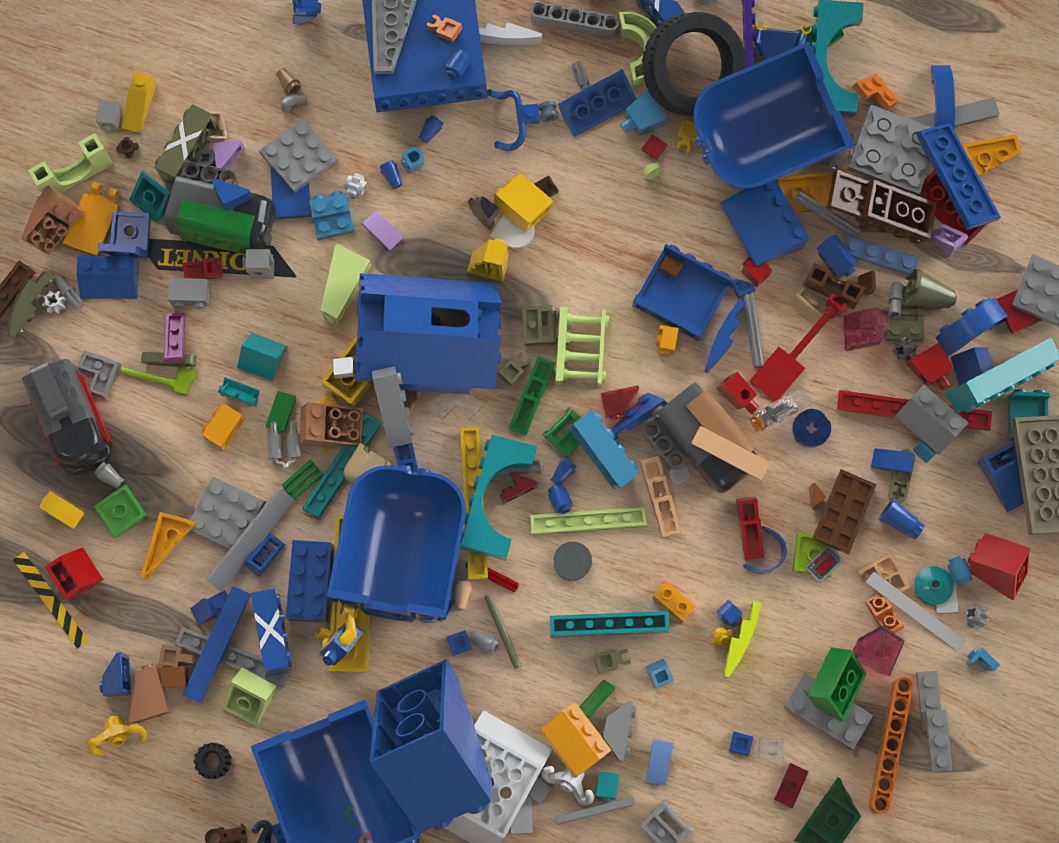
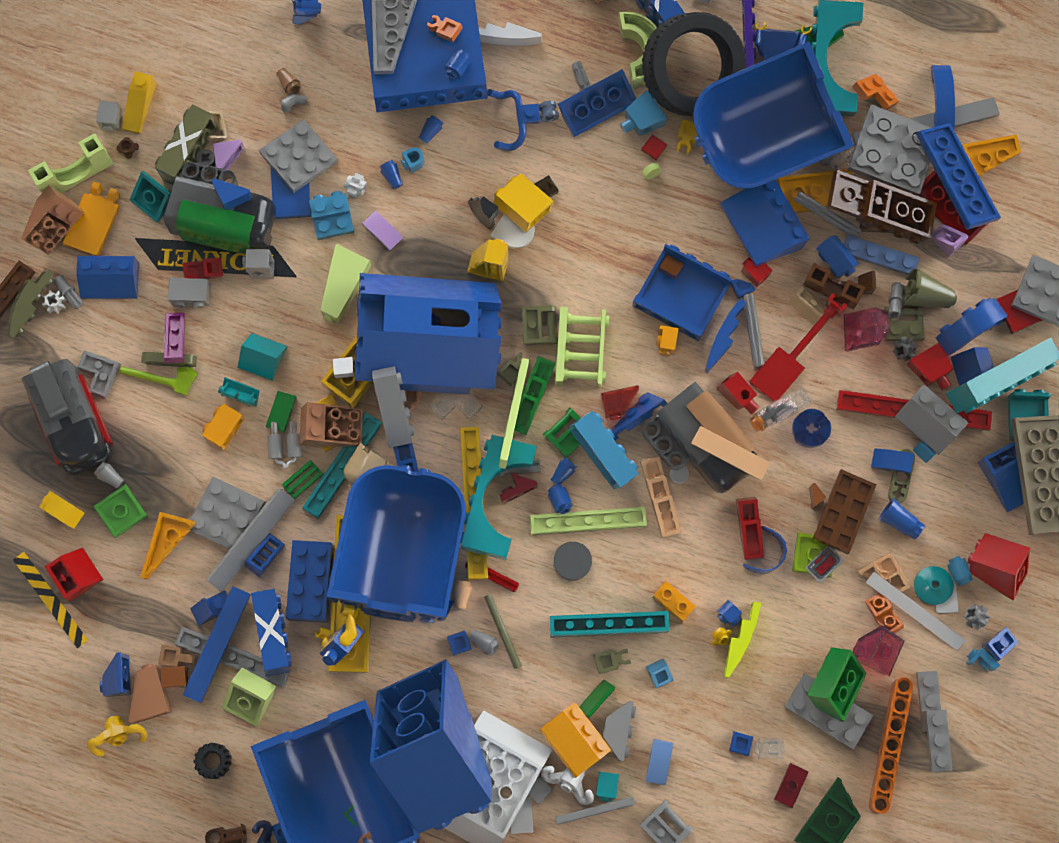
blue bracket [98,211,151,259] -> none
light grey beam [531,2,619,38] -> none
none -> yellowish green tile [498,358,529,469]
none -> slope [982,627,1019,661]

